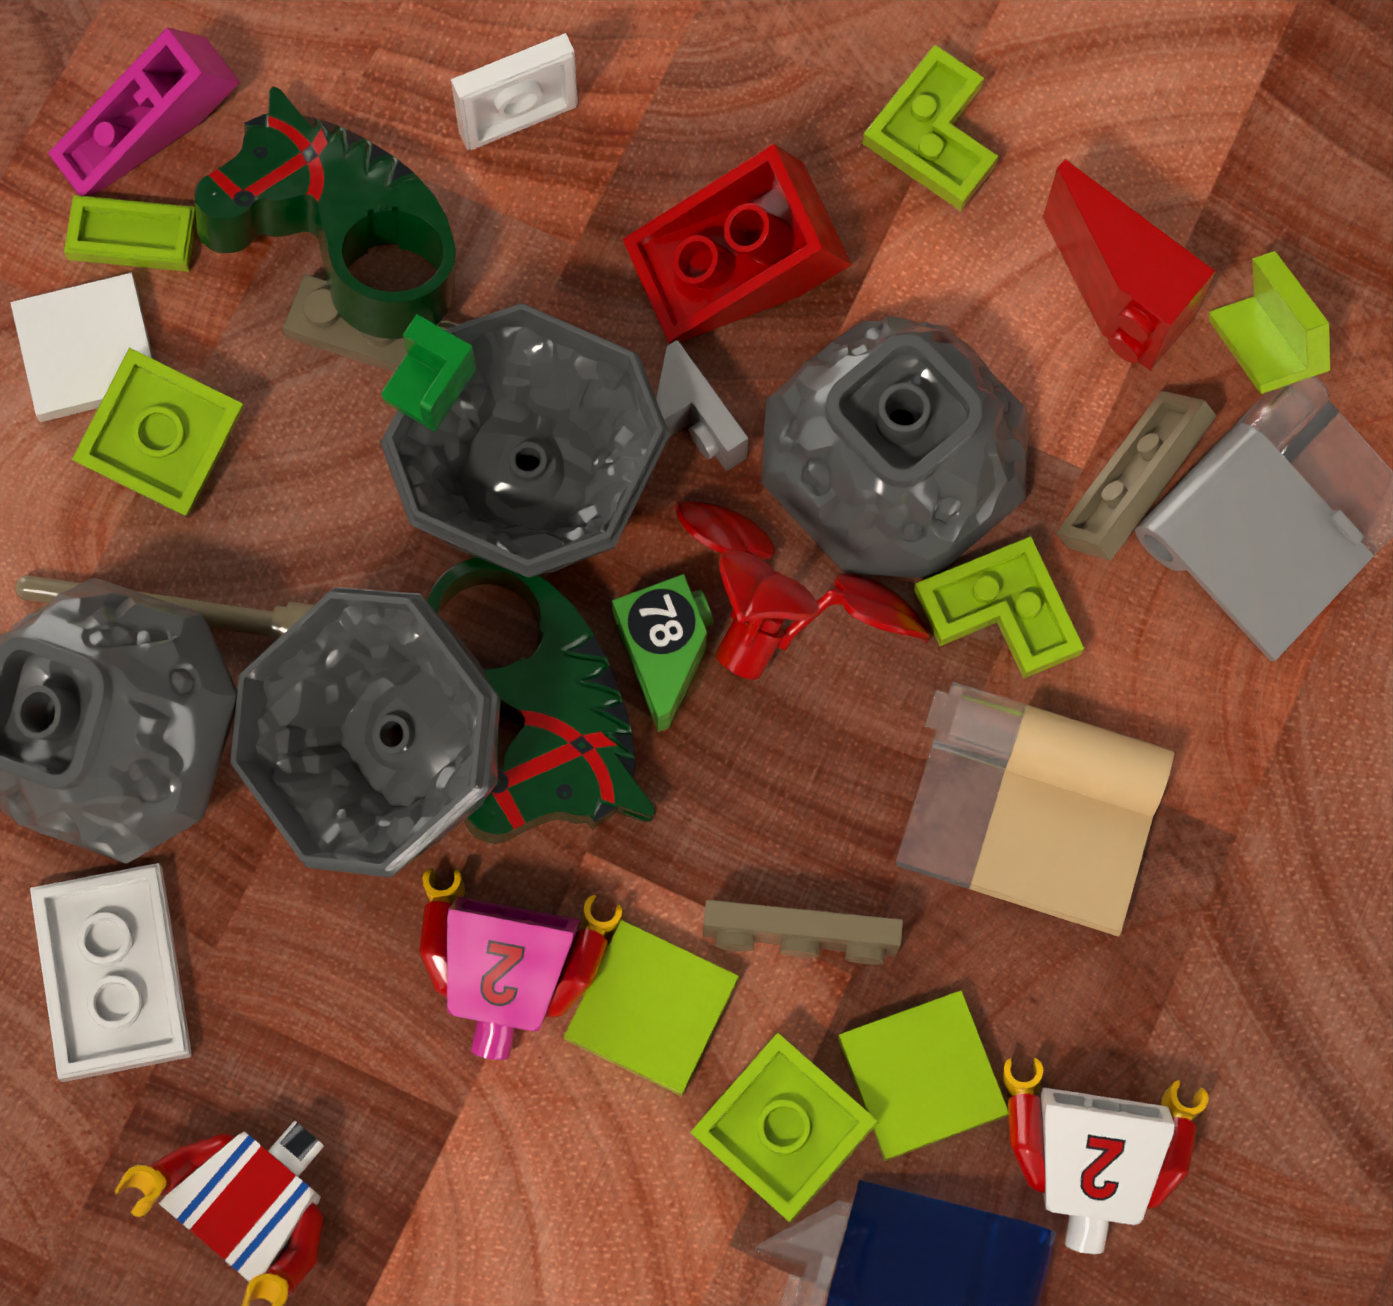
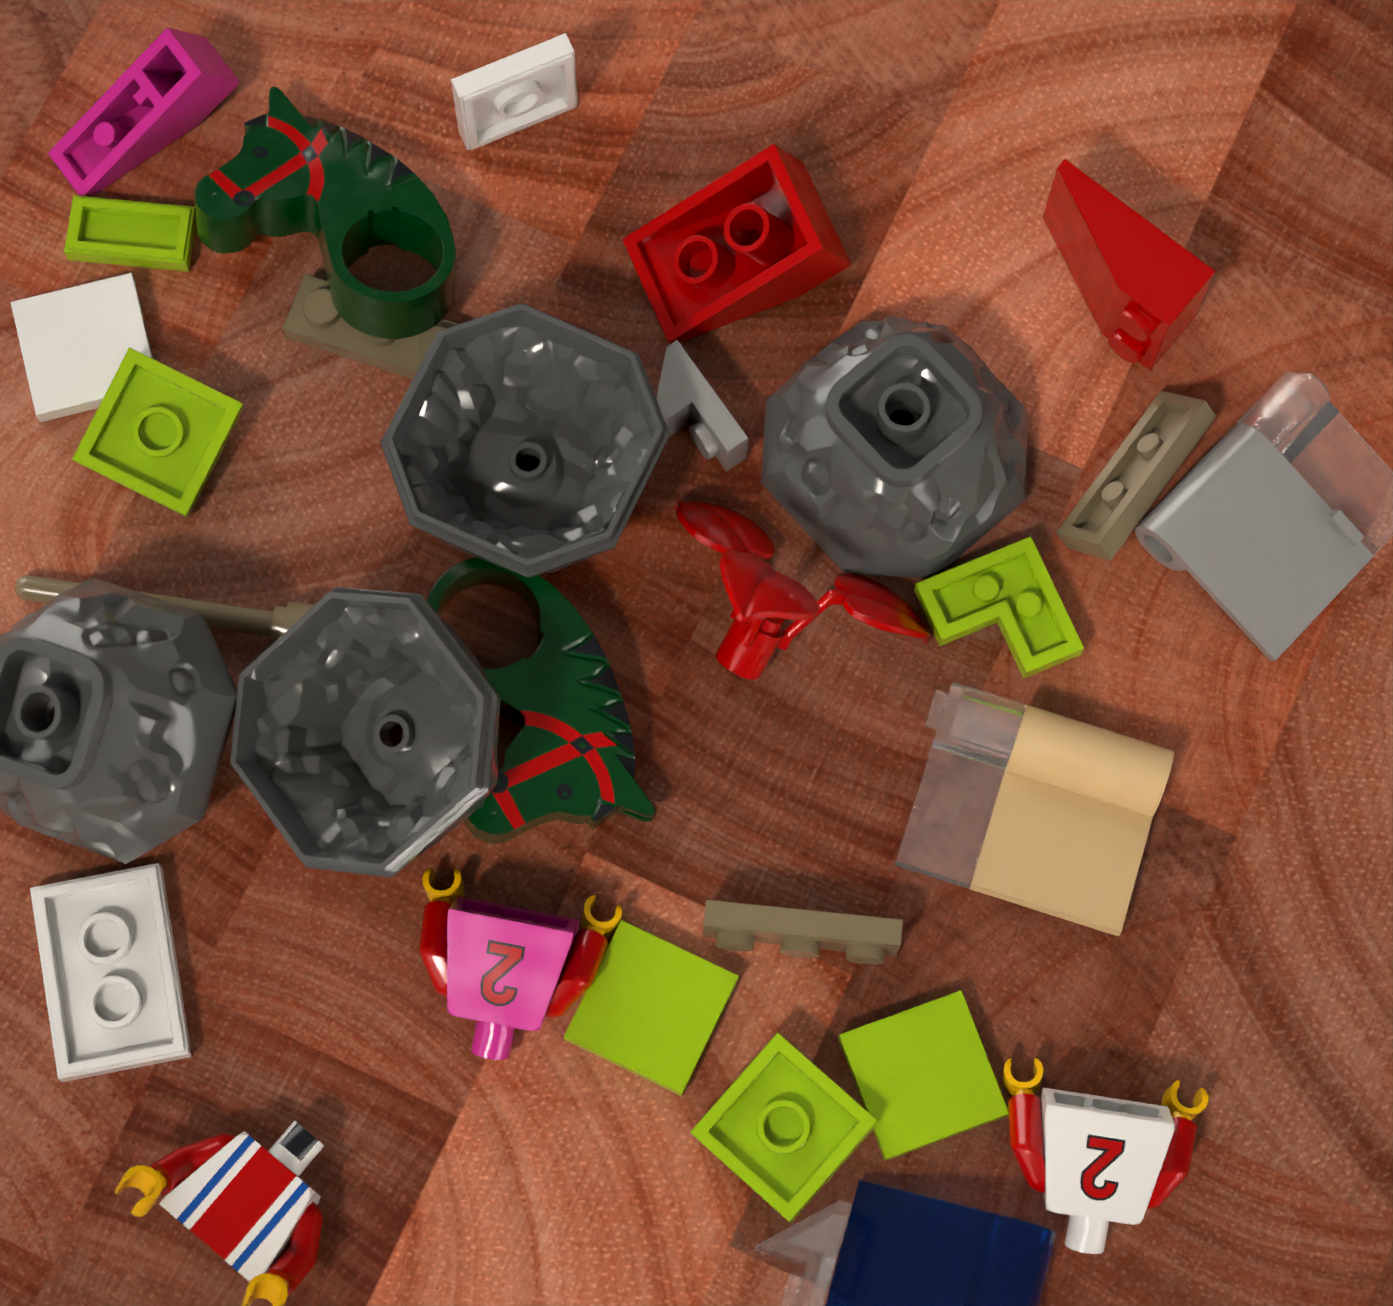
green panel [381,314,476,432] -> none
bright green slope [612,574,714,732] -> none
lime plate [862,45,999,211] -> none
lime panel [1209,251,1330,394] -> none

